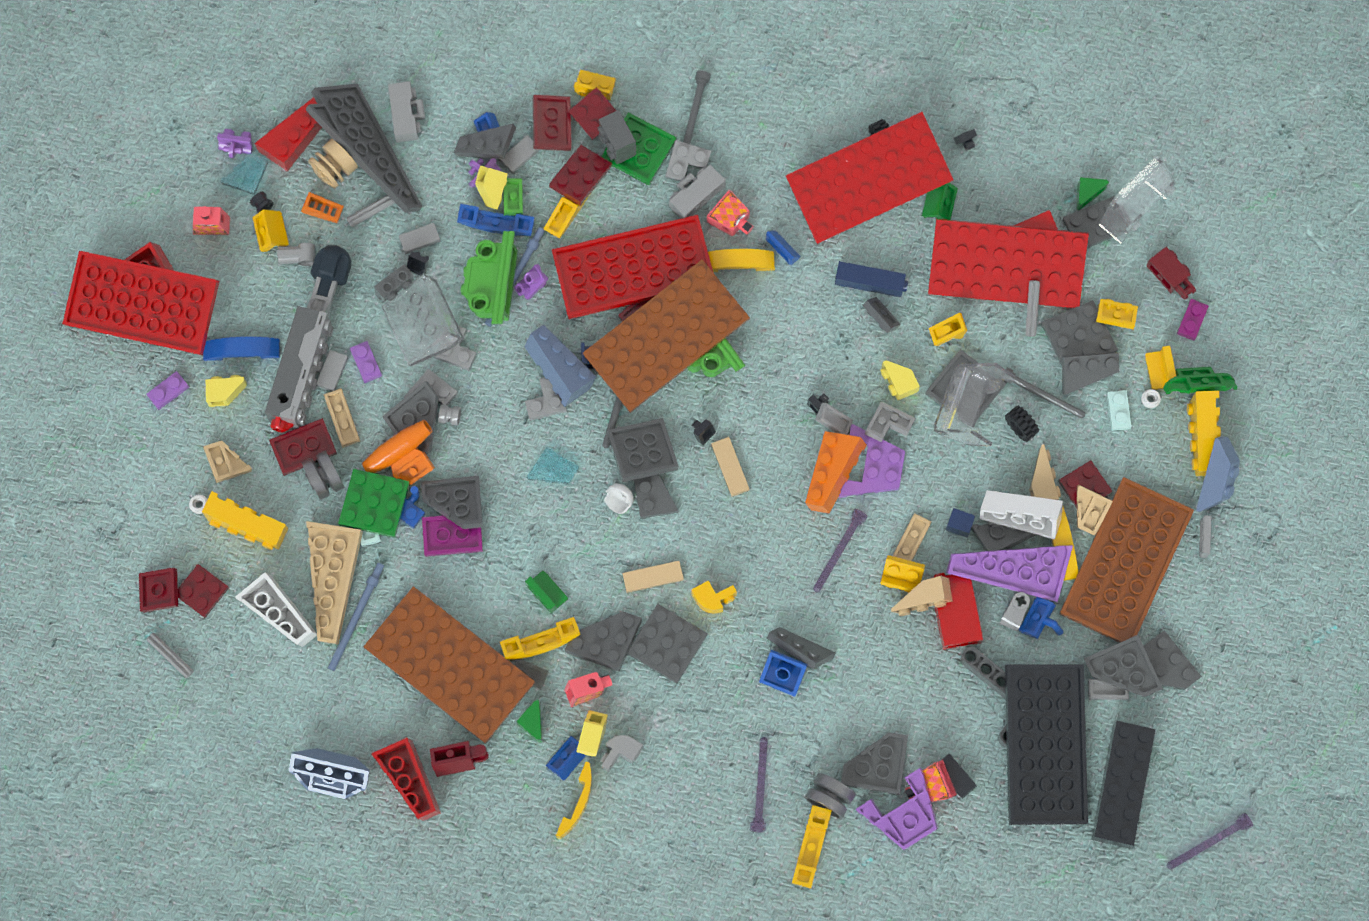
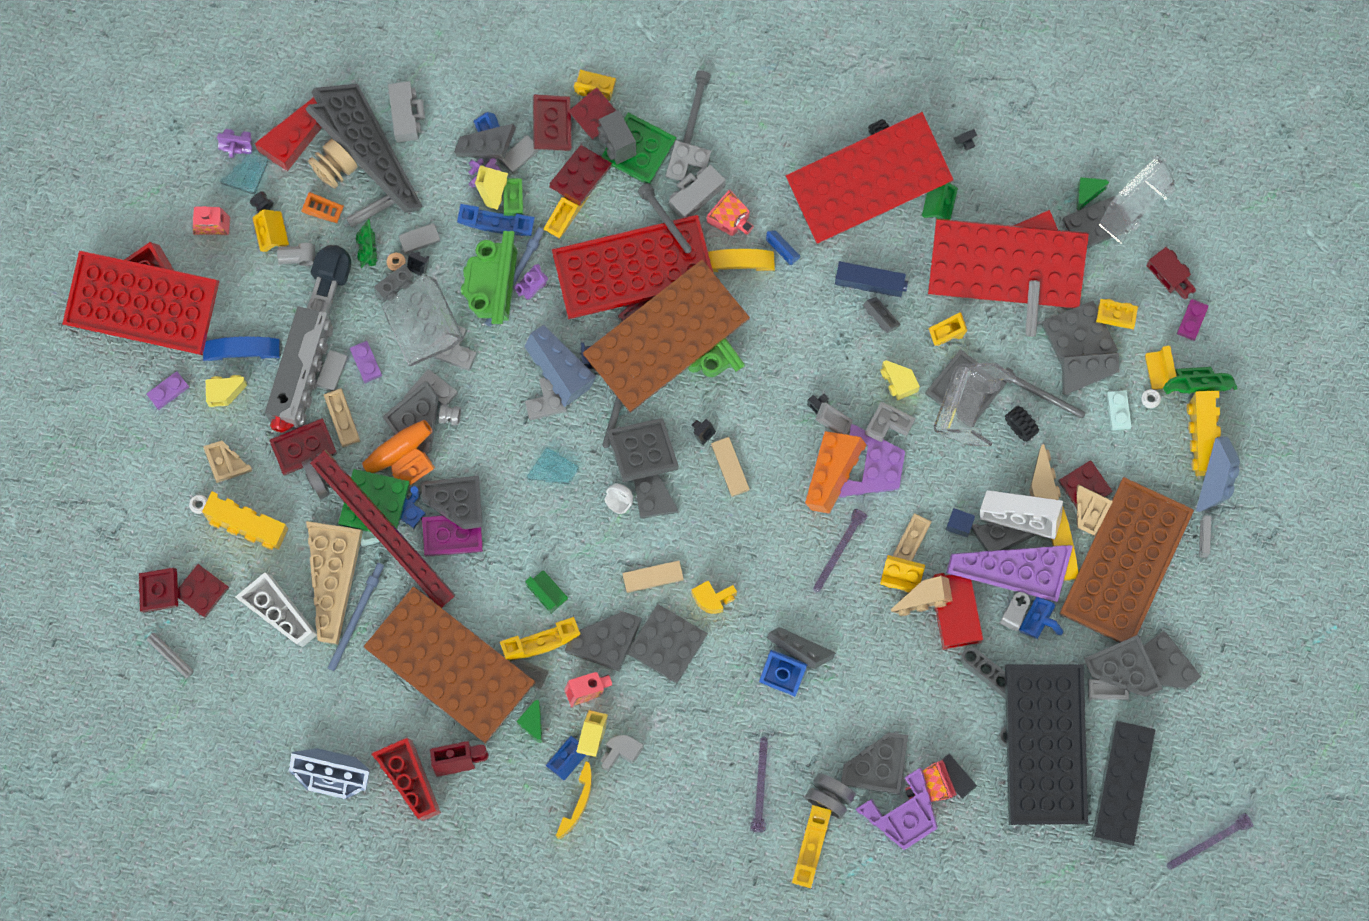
none -> dark red plate [310,450,456,608]
none -> green hinge [356,219,378,268]
none -> light nougat plate [387,253,406,271]
none -> dark grey piece [638,183,692,253]

